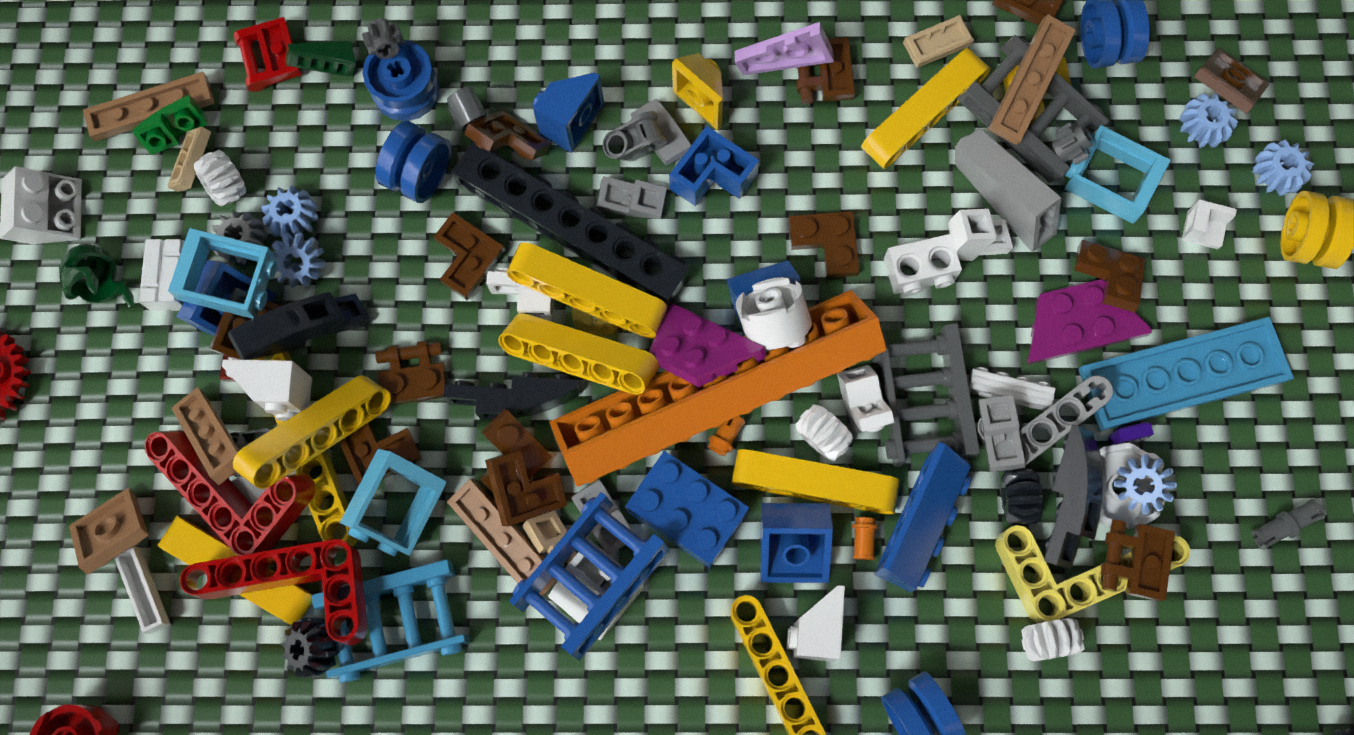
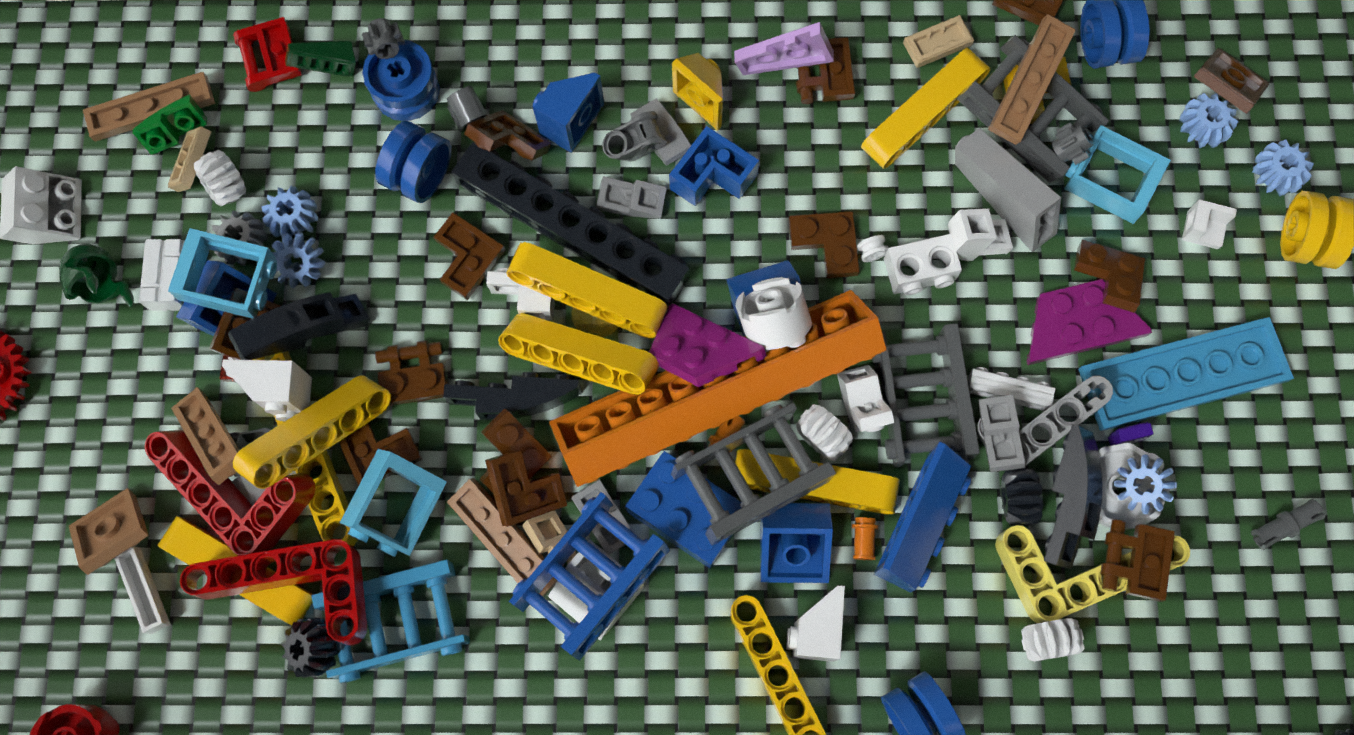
none -> dark grey fence [671,403,836,546]
none -> white bush [857,235,889,262]

